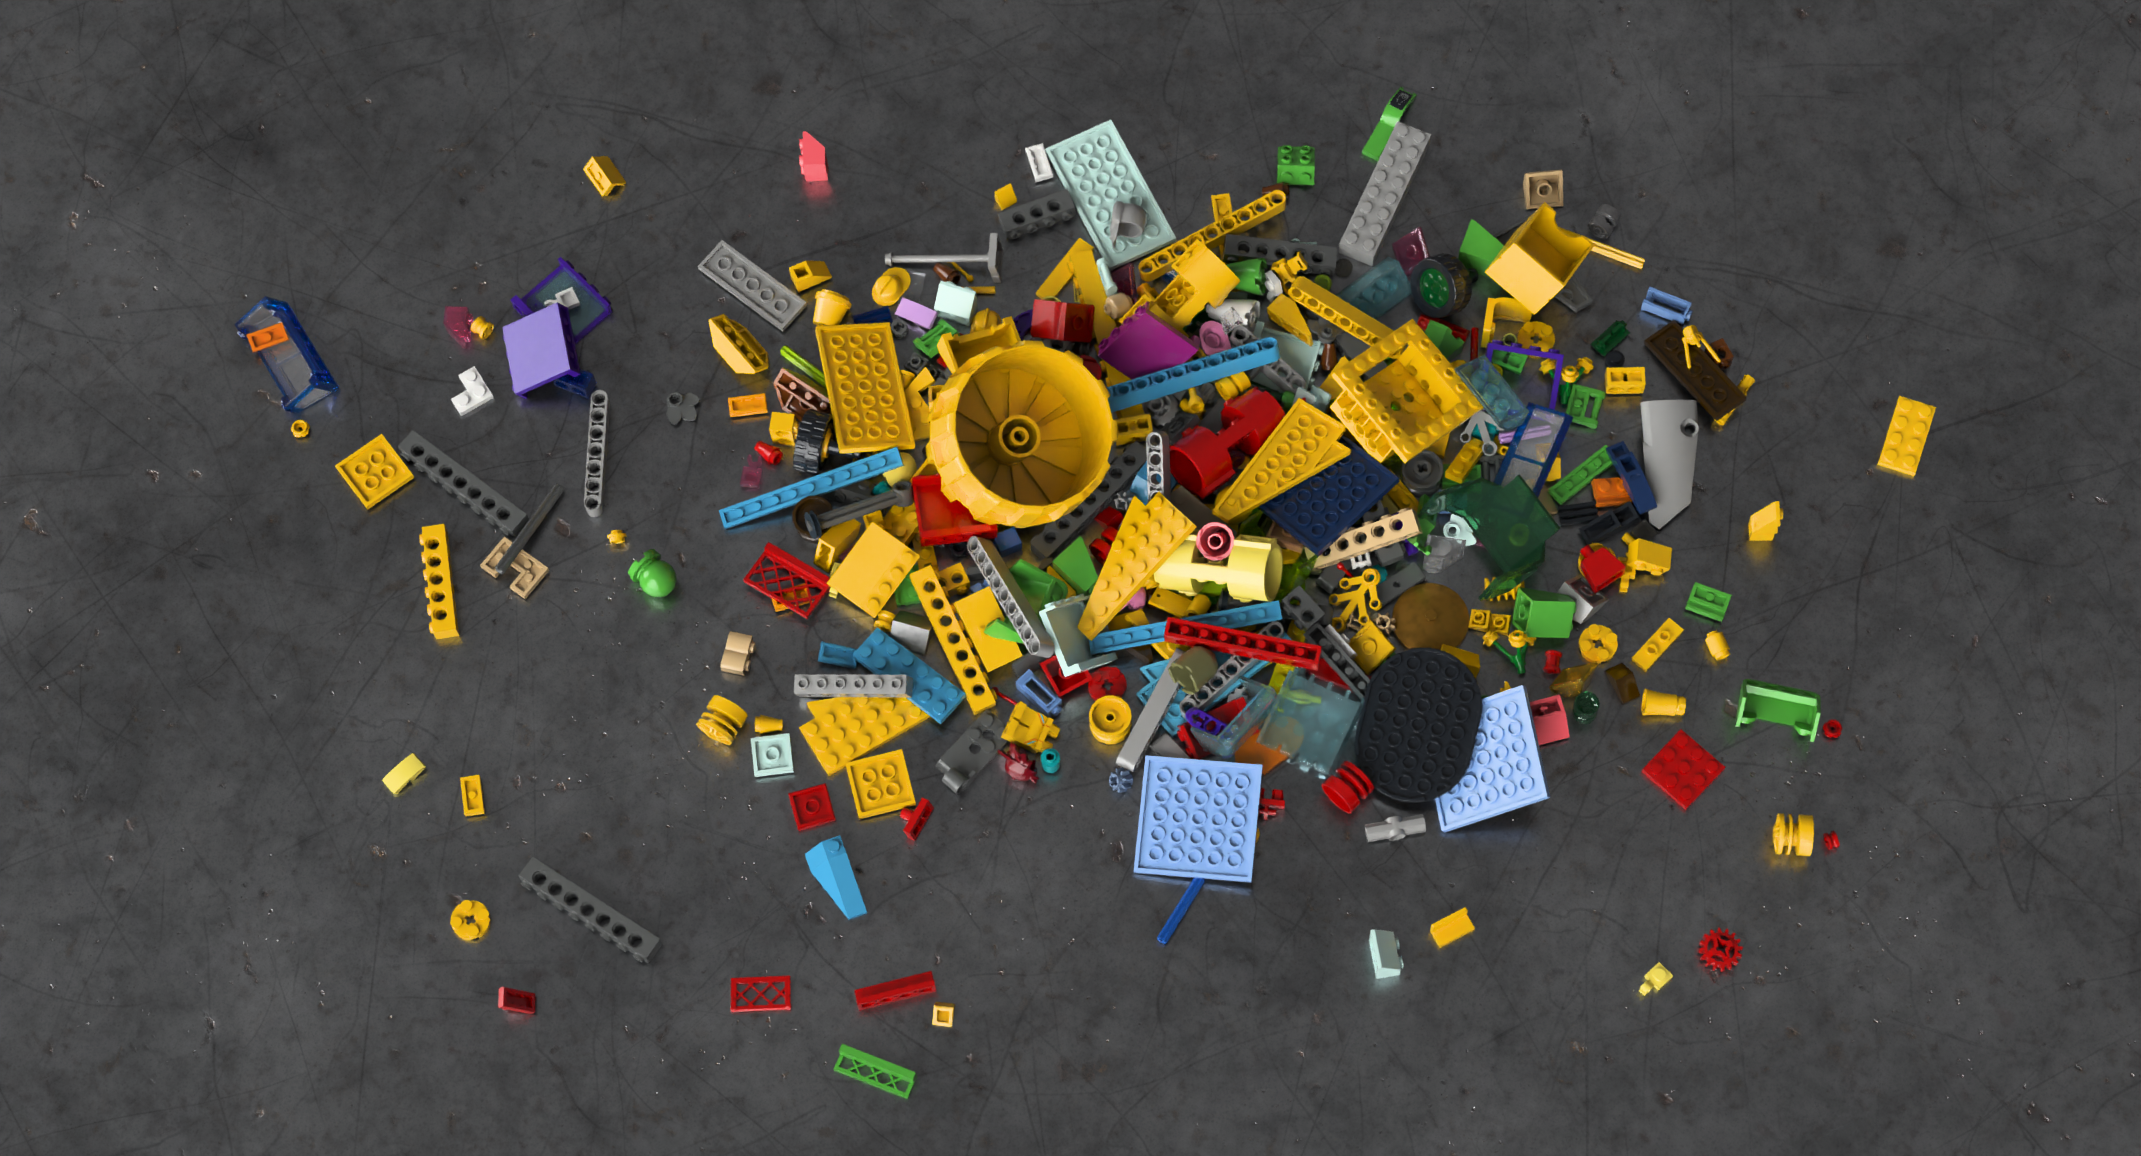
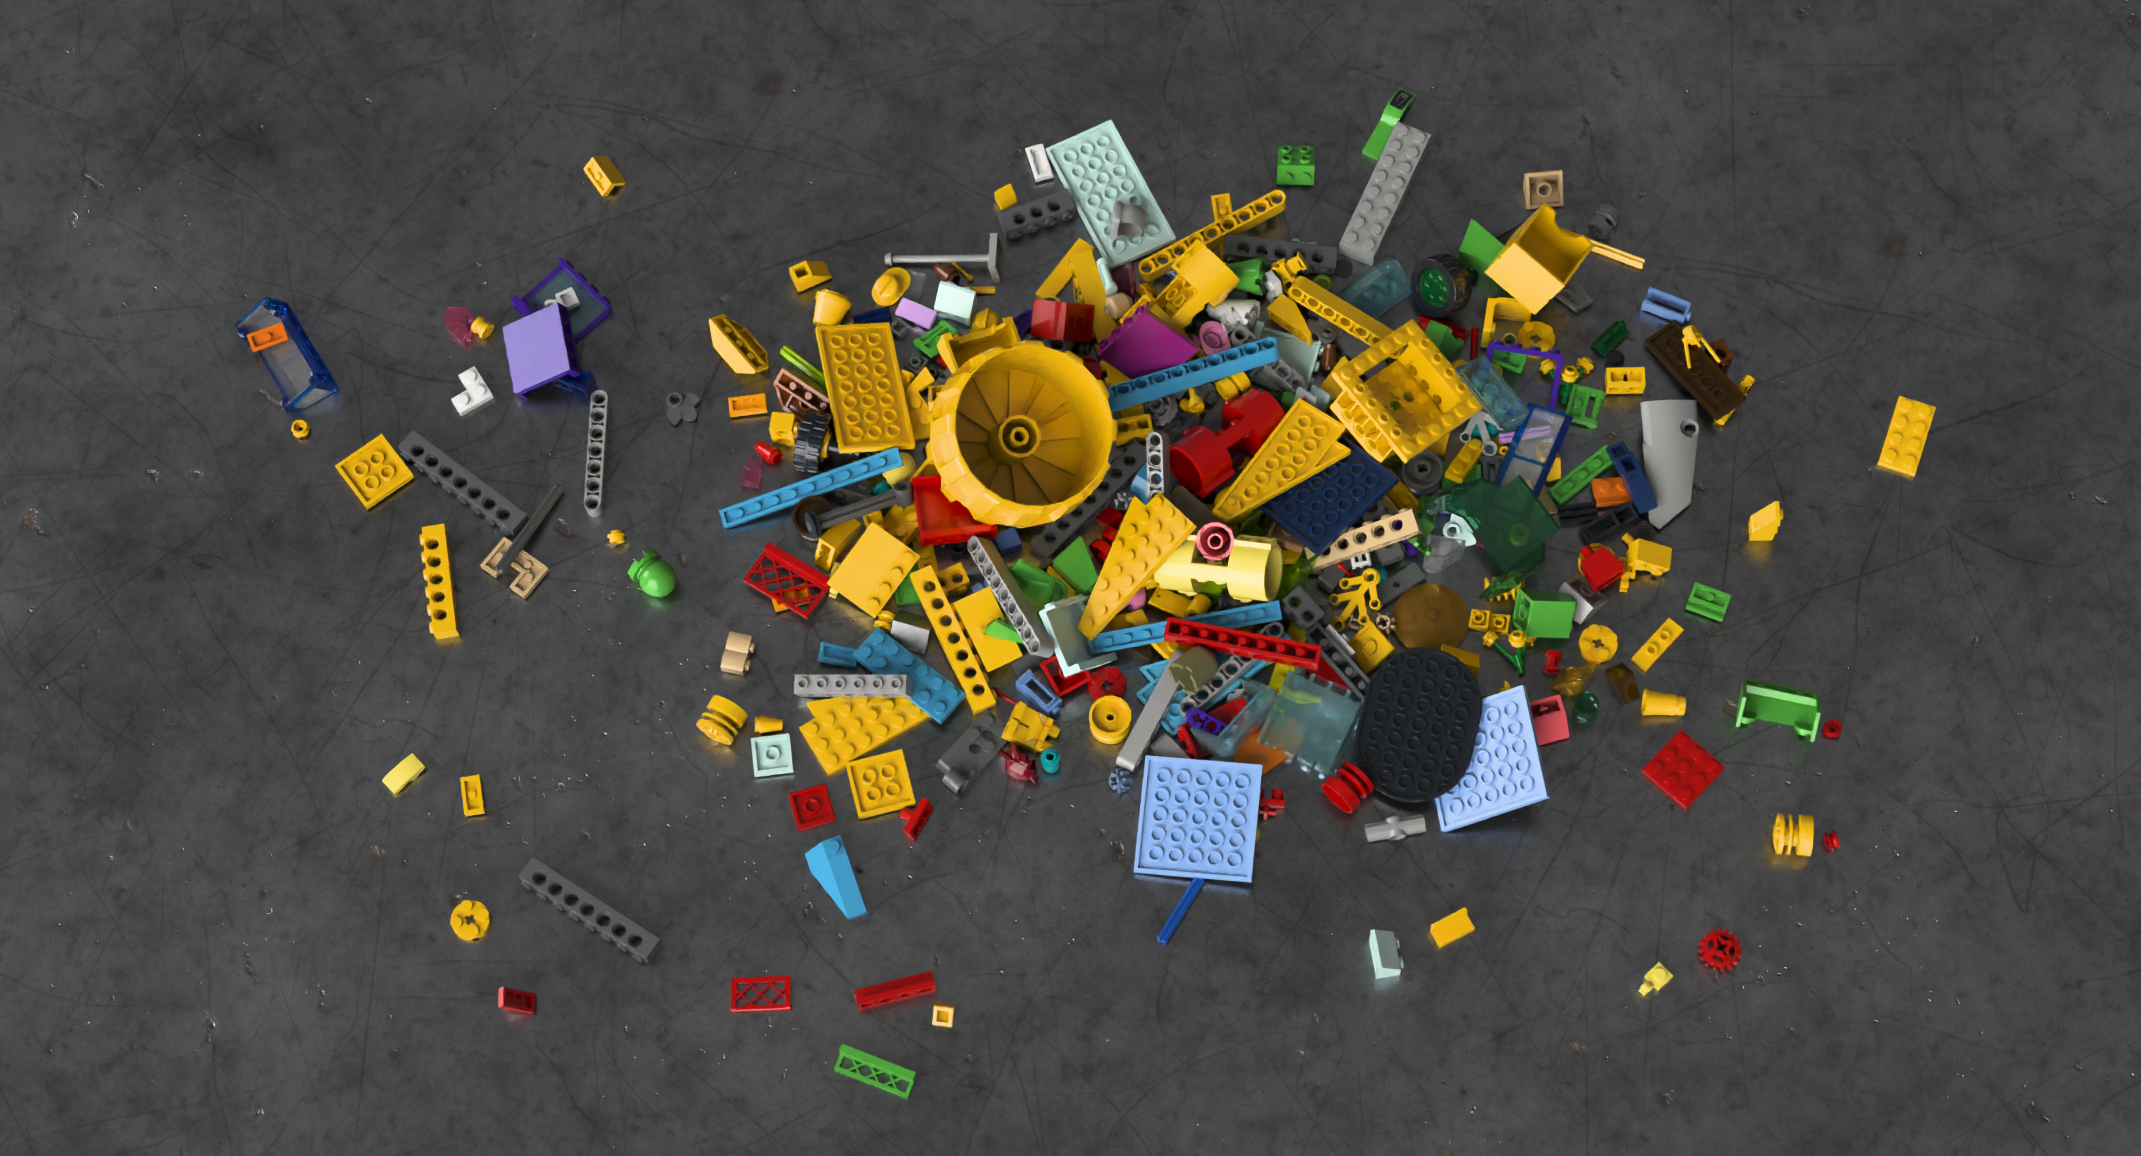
light grey plate [698,240,807,332] -> none
coral slope [799,131,828,181] -> none
reddish brown cone [1262,182,1290,198] -> none
clear pink slope [1392,227,1430,277] -> none
yellow brick [1705,630,1730,661] -> none

